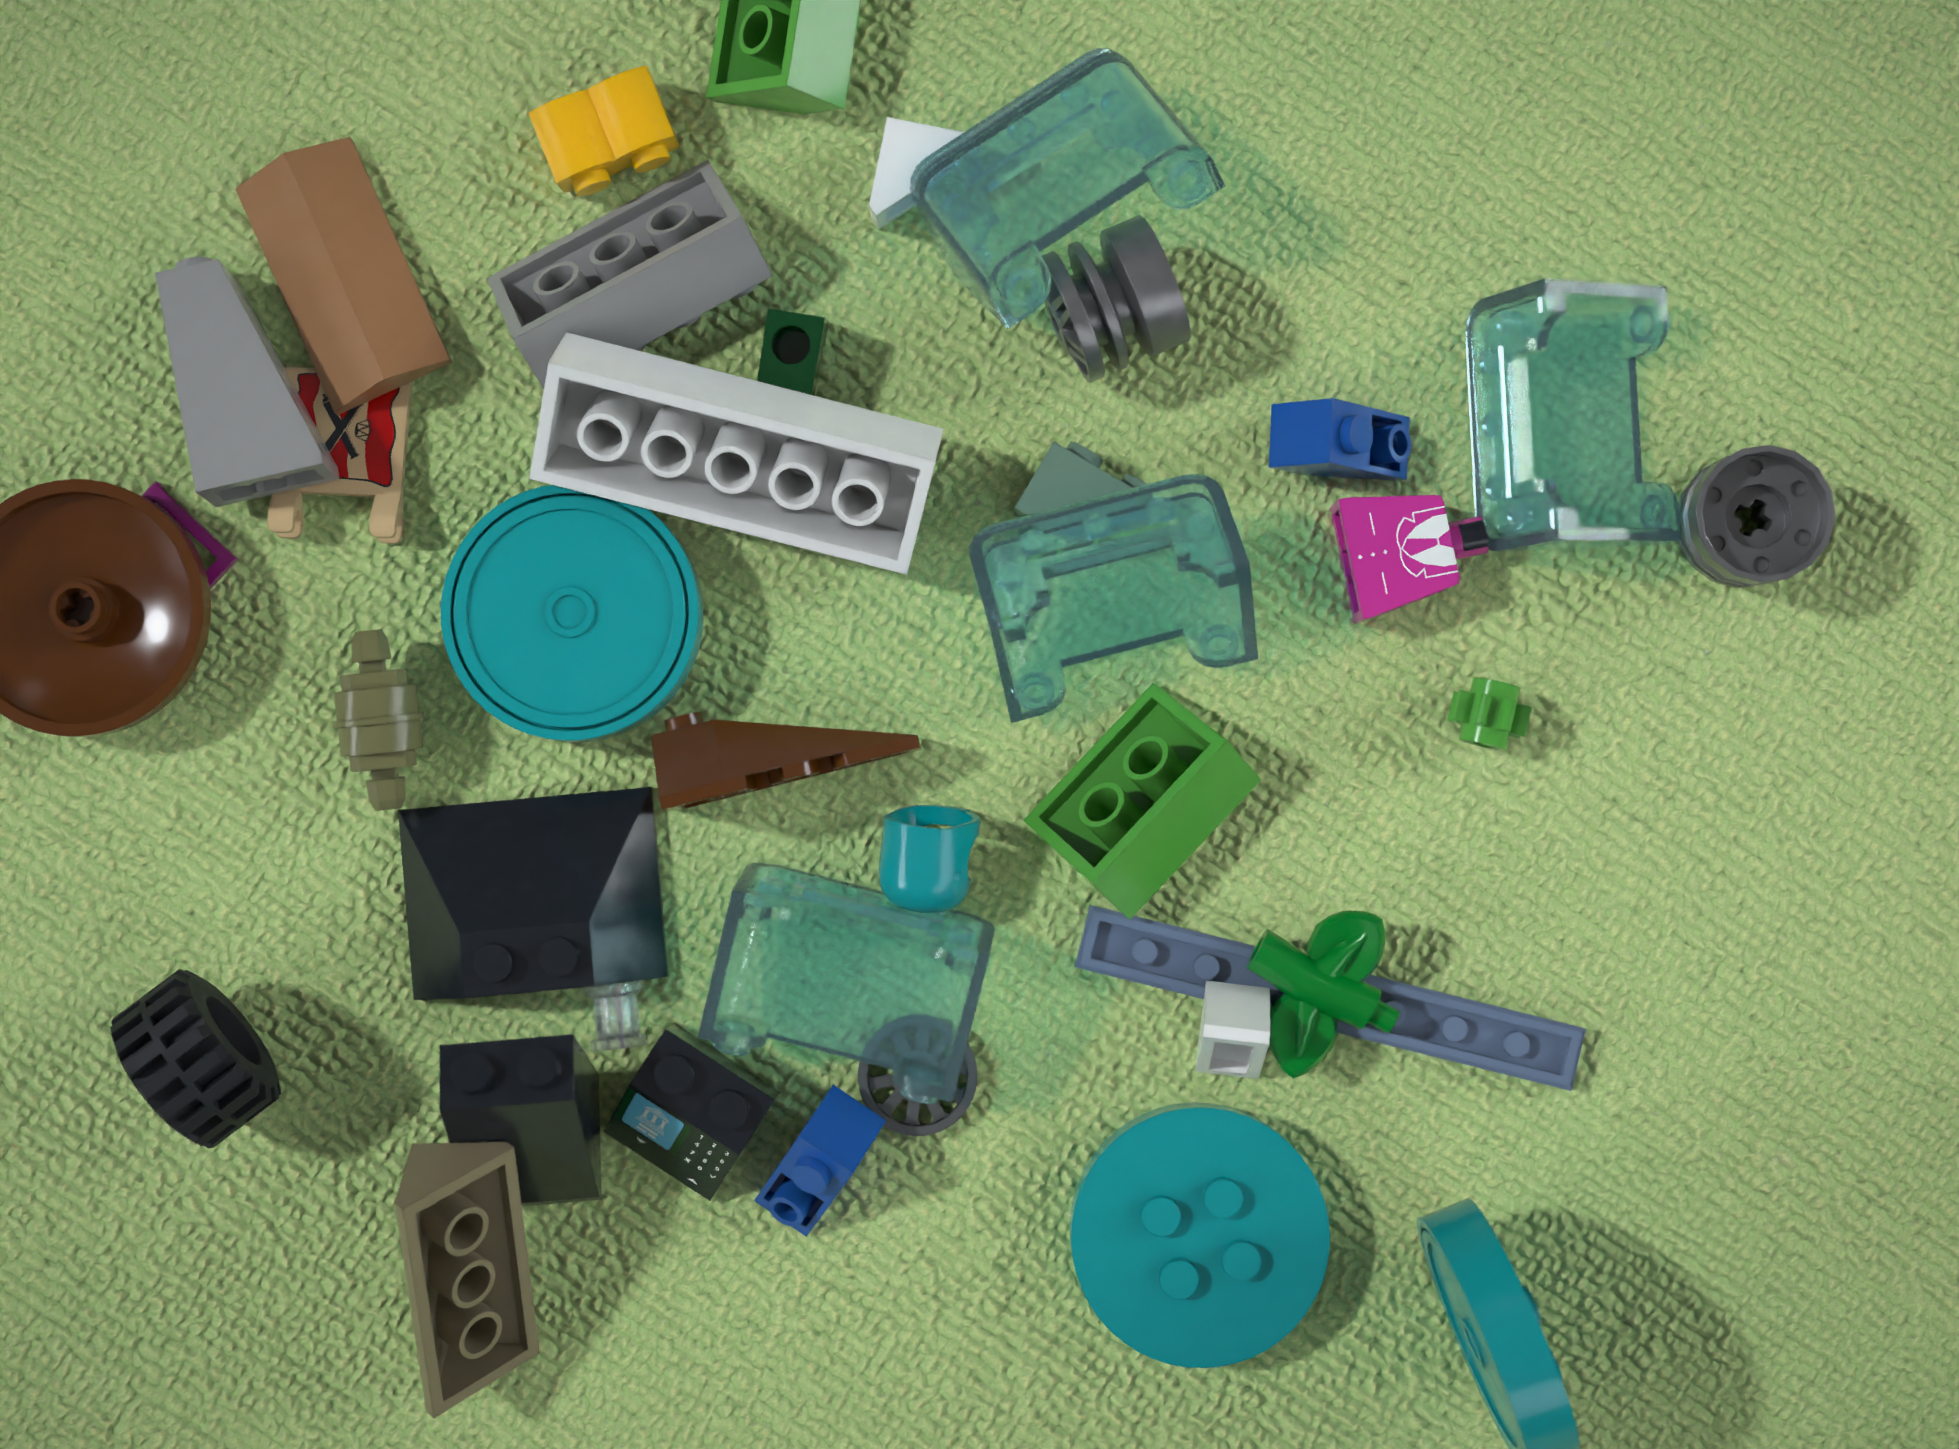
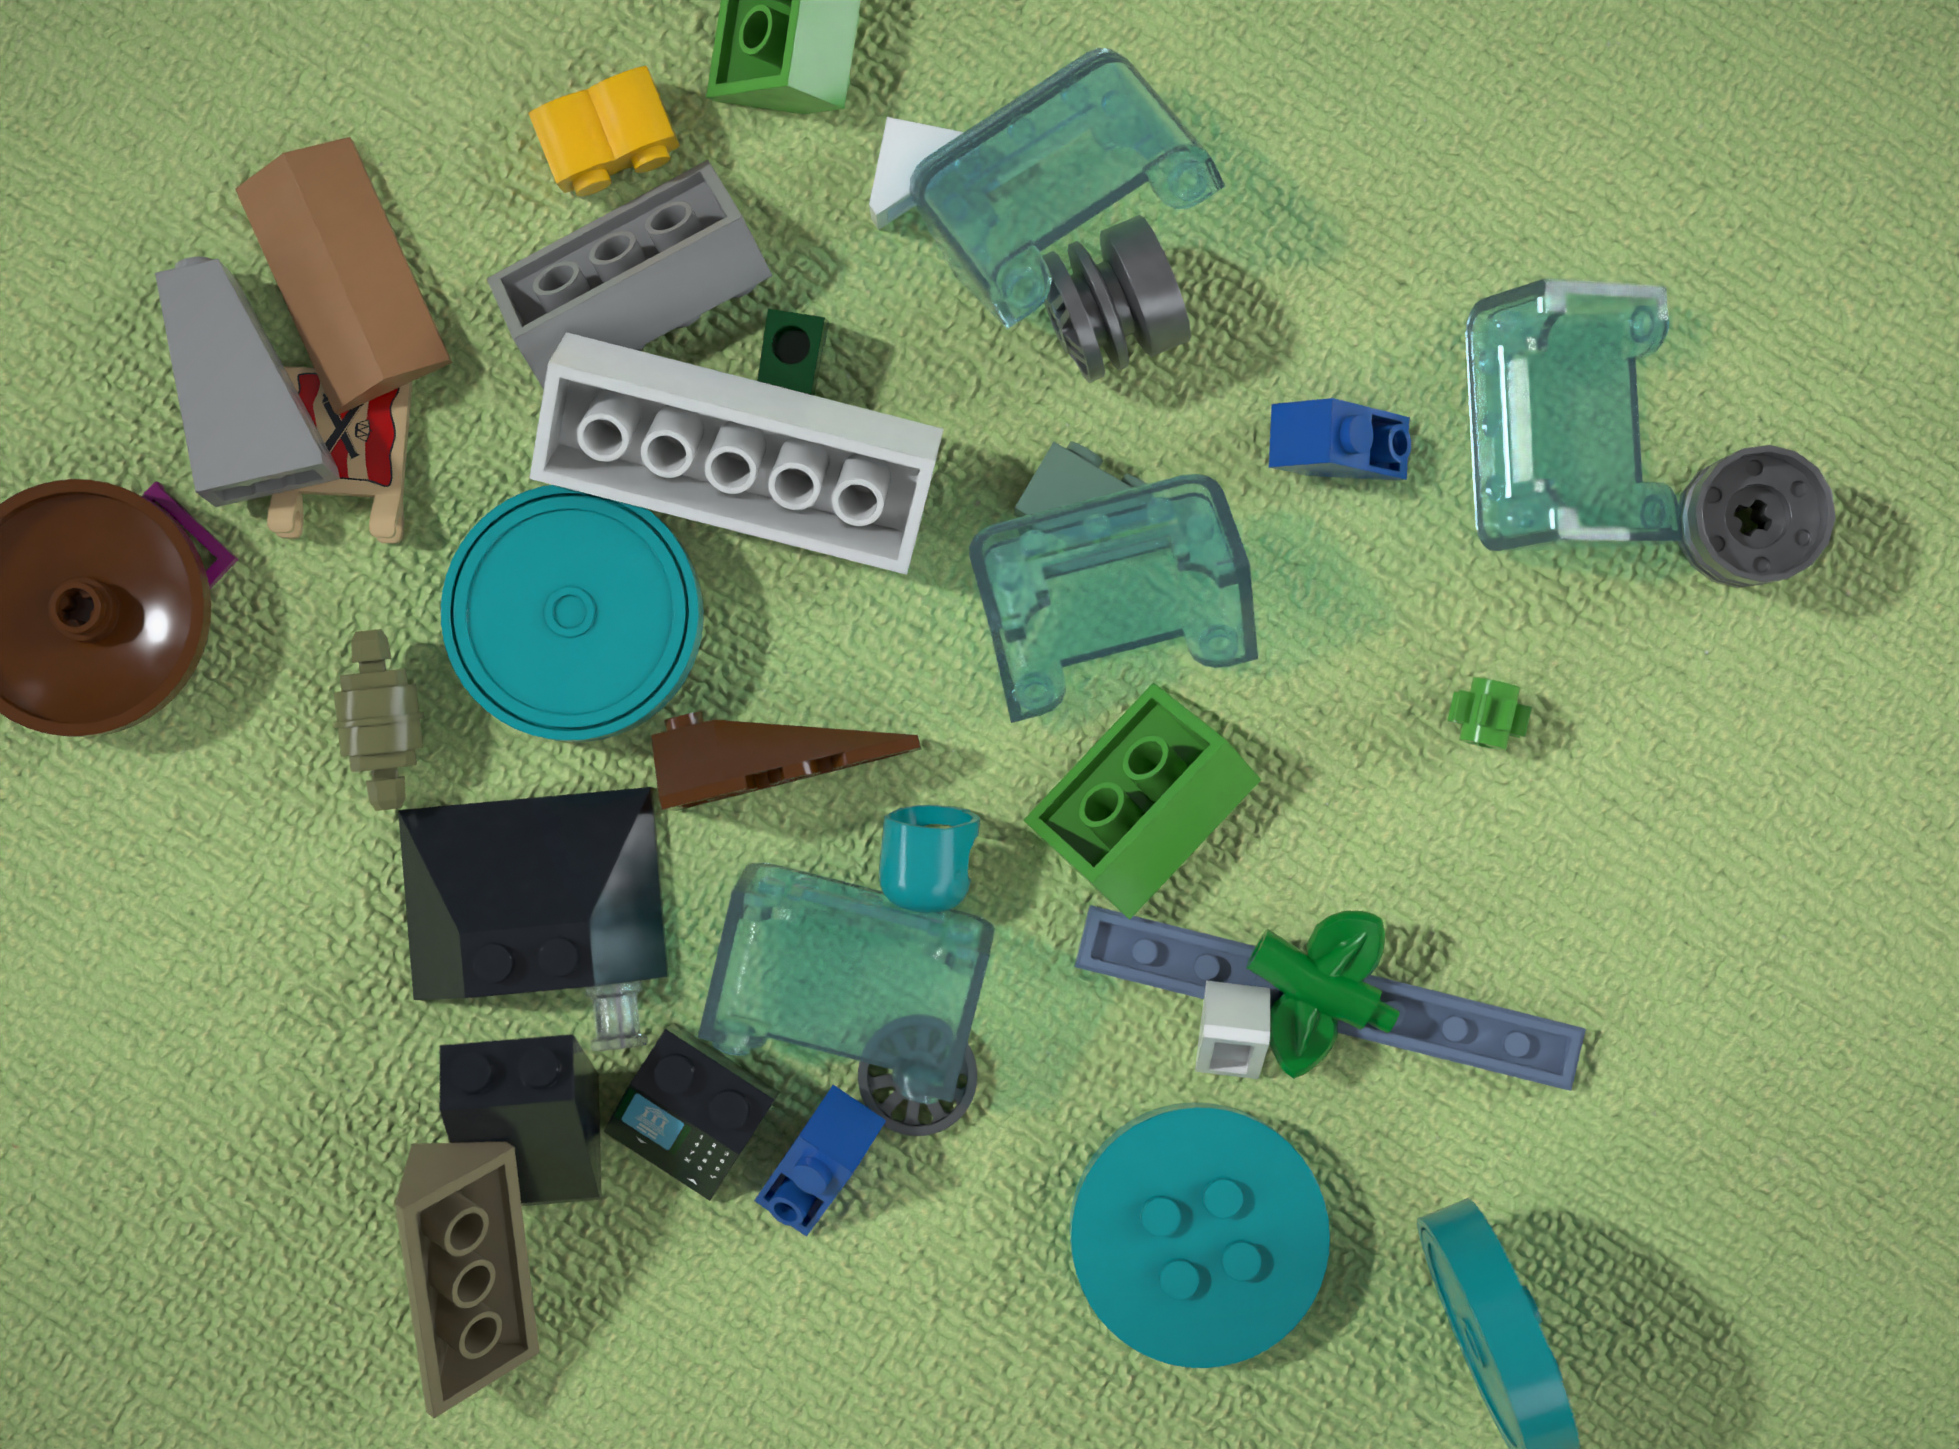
black tyre [110,969,281,1148] -> none
dark pink torso [1330,495,1489,624] -> none

